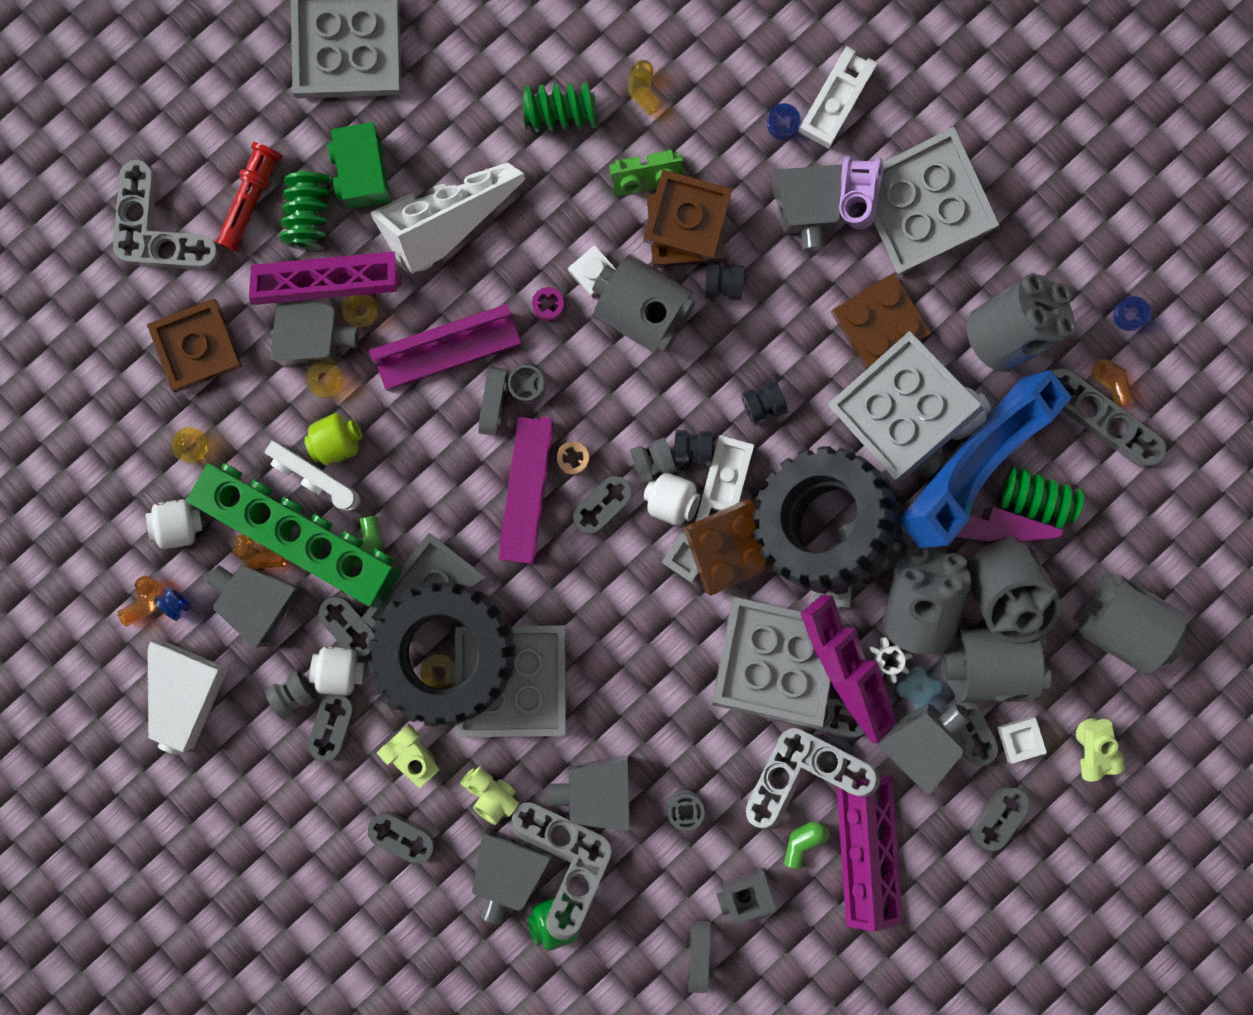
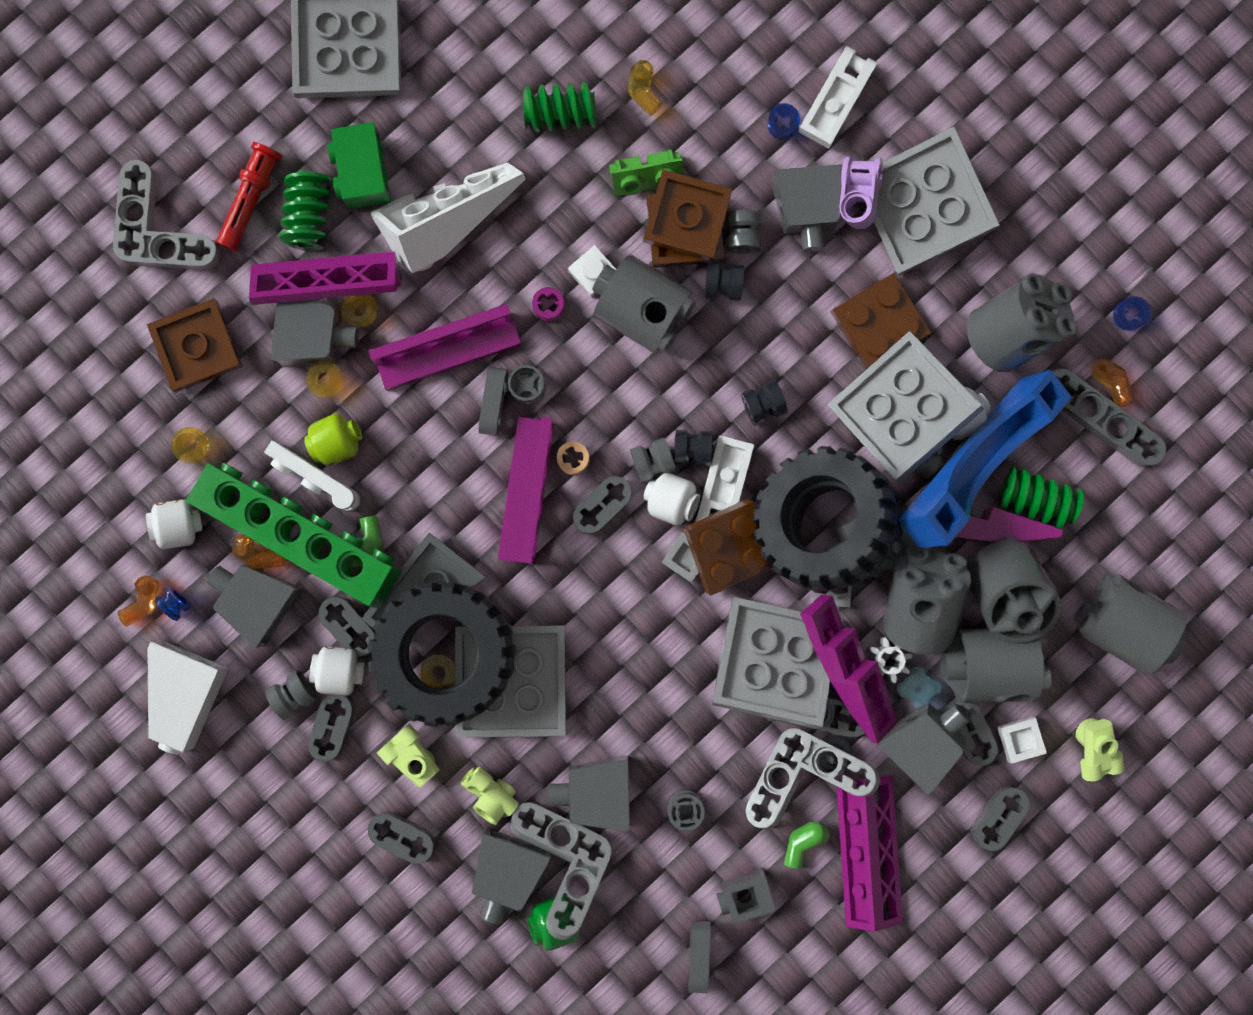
none -> dark grey wheel [725,210,761,254]

